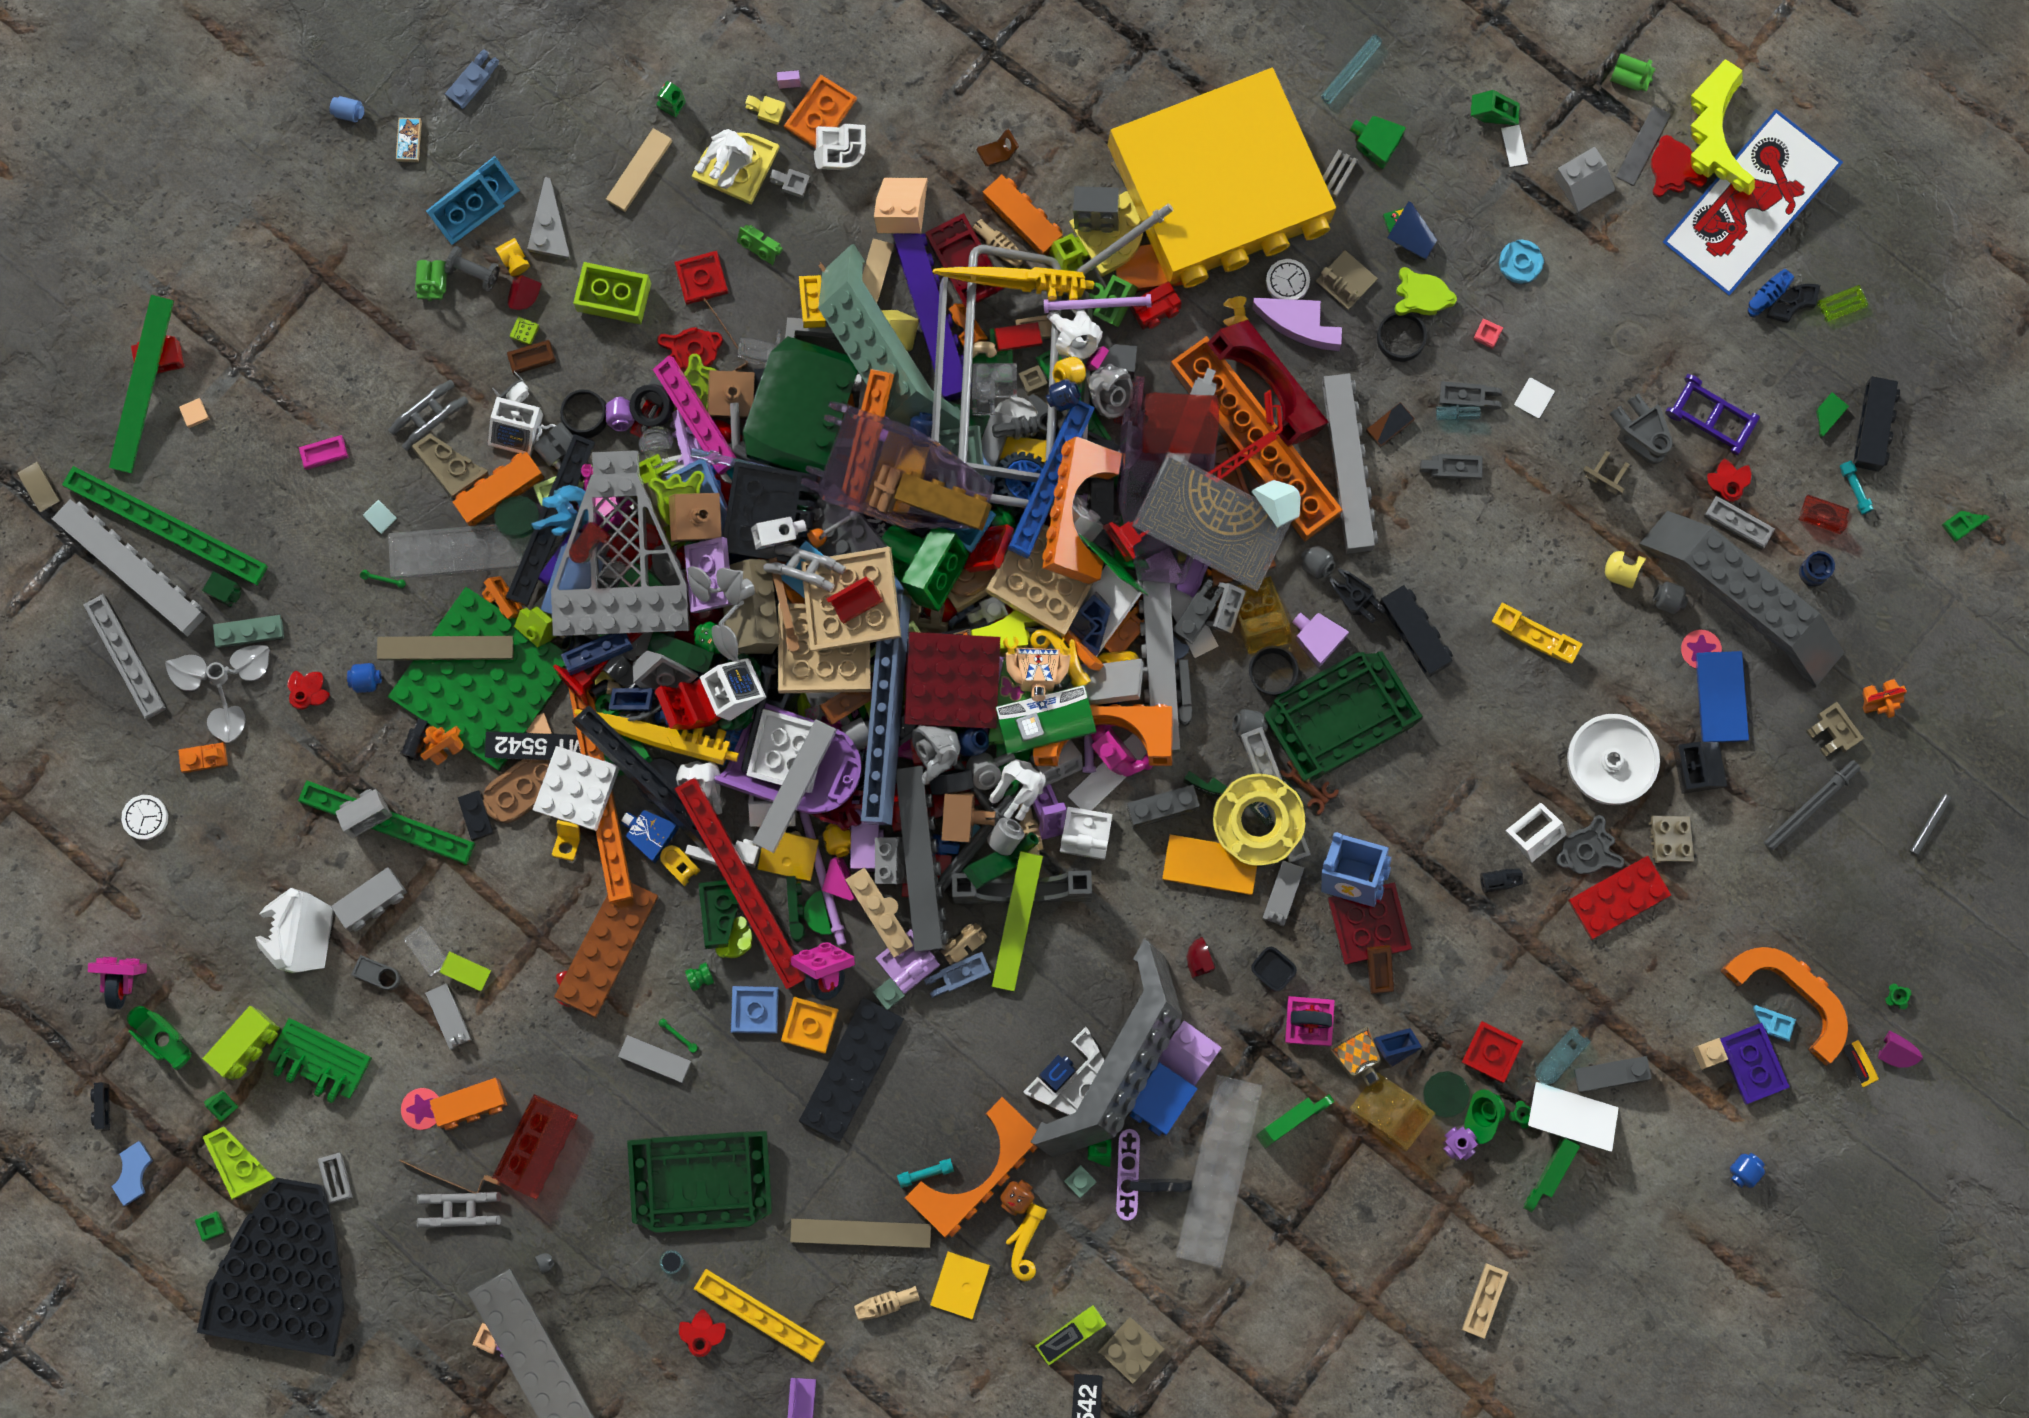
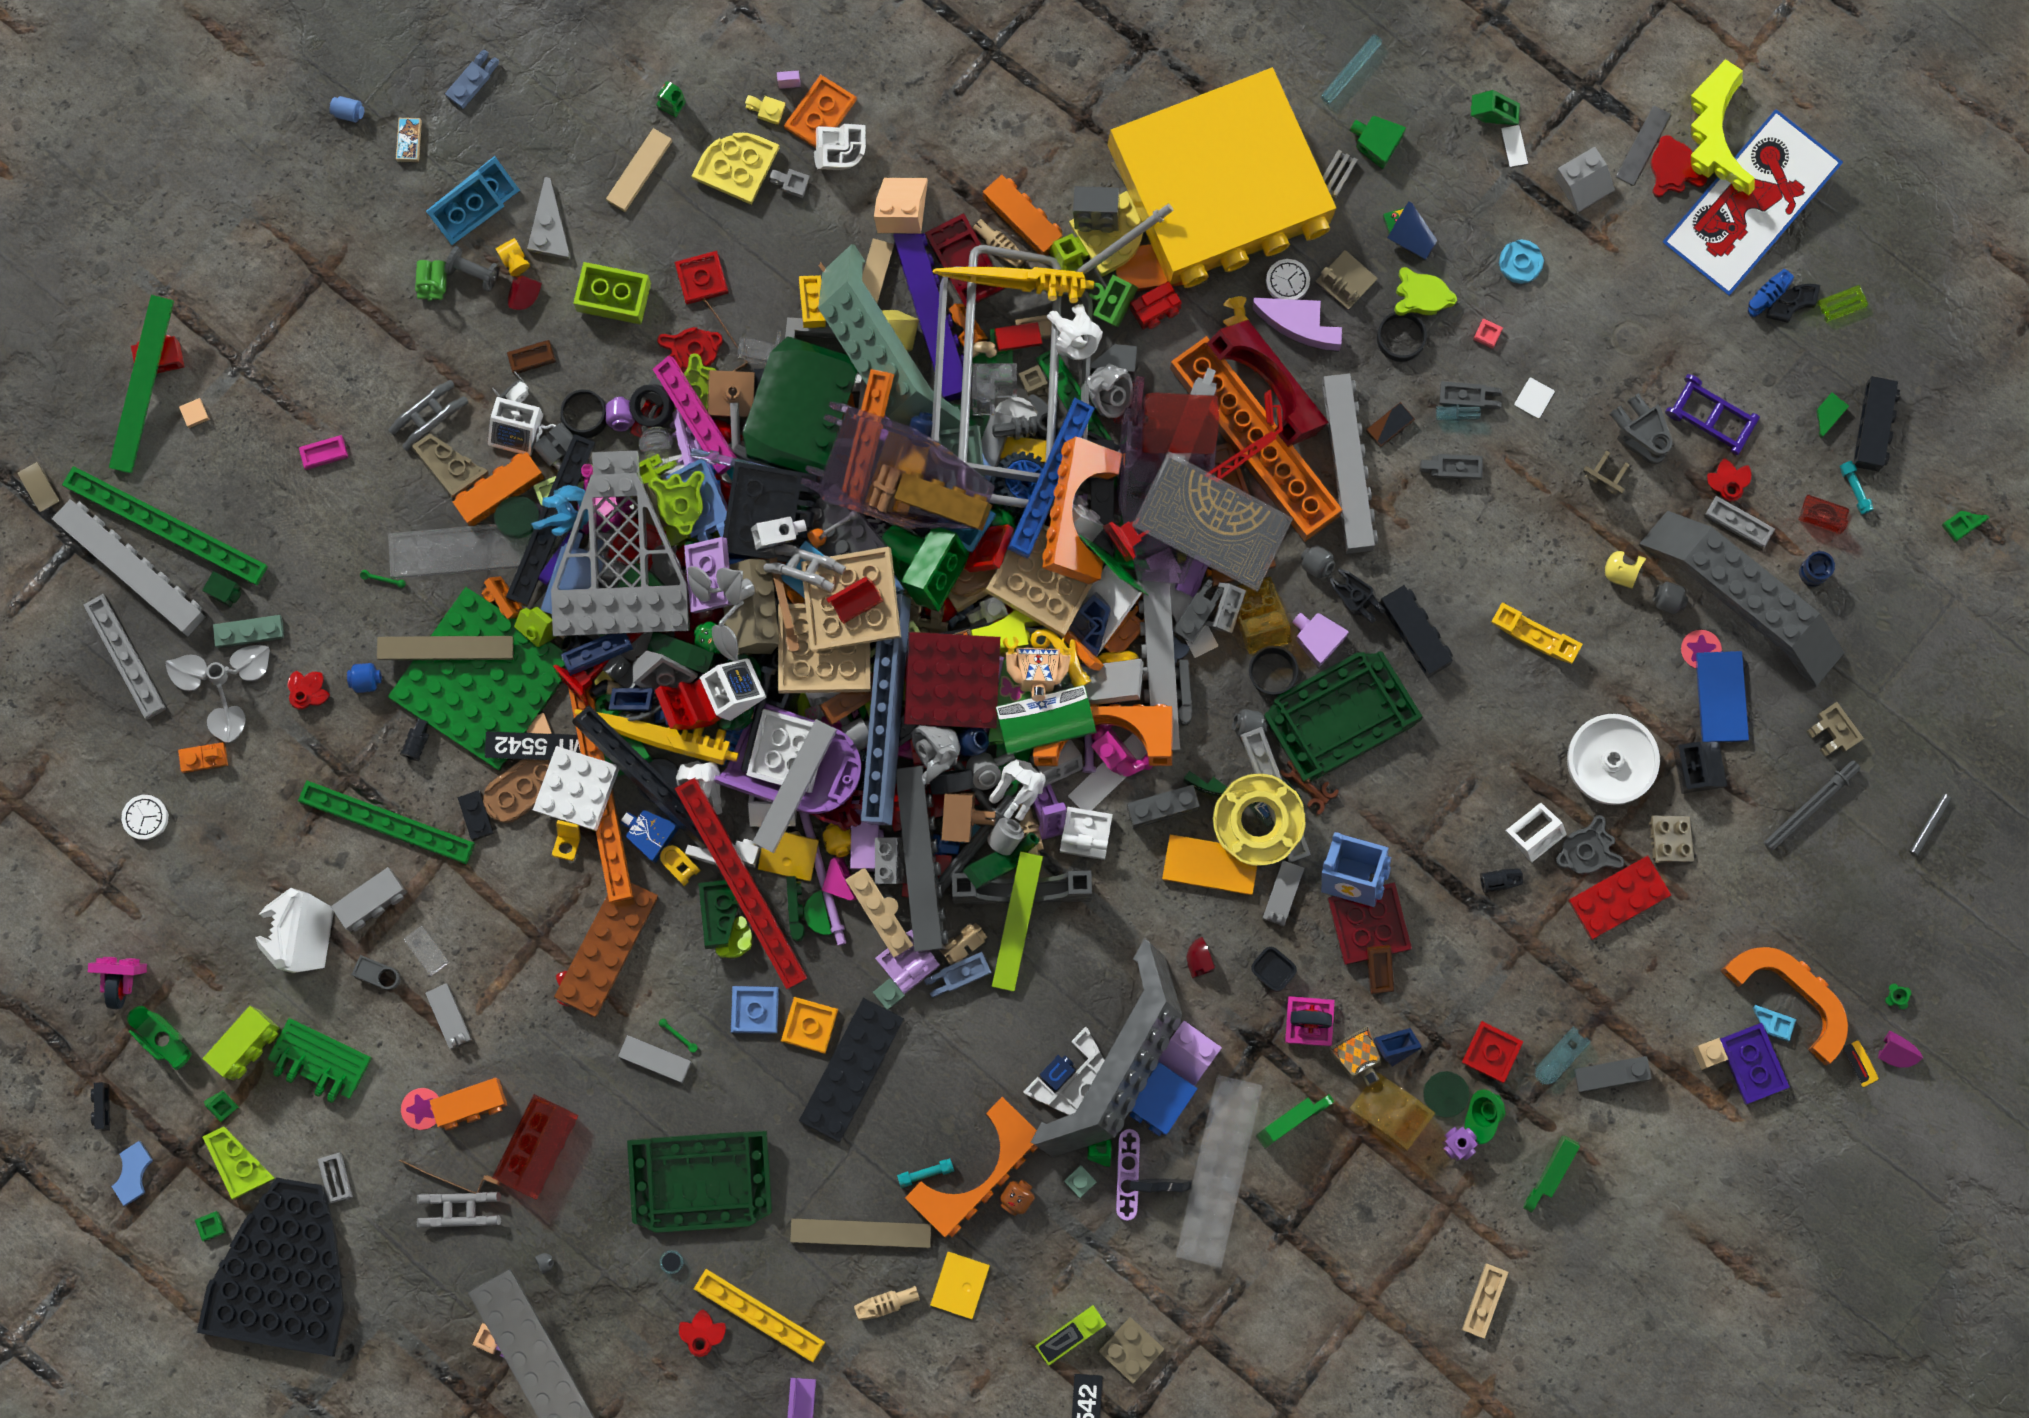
light grey slope [336,789,393,839] -> none
light aqua slope [363,500,397,534] -> none
orange hips [420,726,464,765] -> none
lime tile [439,951,491,991] -> none
lime tile [510,317,540,345] -> none
clear red leg [569,522,612,563] -> none
medium nougat brick [669,493,722,542] -> none
green wheel [685,962,714,992] -> none
white piece [694,129,753,189] -> none
bright green hinge [737,225,783,265] -> none
dark pink plate [791,943,855,1001] -> none
reddish brown bracket [976,129,1019,167] -> none
yellow plant [1006,1203,1047,1281] -> none
slope [1015,712,1044,742] -> none
lavender bar [1044,294,1151,313] -> none
dark blue head [1046,379,1081,412] -> none
yellow head [1052,356,1086,385] -> none
dark pink tile [1085,346,1109,371] -> none
light aqua slope [1252,480,1301,528] -> none
green plate [1509,1101,1531,1129] -> none
white sticker [1528,1082,1618,1152] -> none
bright green piece [1610,53,1655,91] -> none
blue head [1730,1153,1765,1188] -> none
orange hips [1862,679,1907,718] -> none

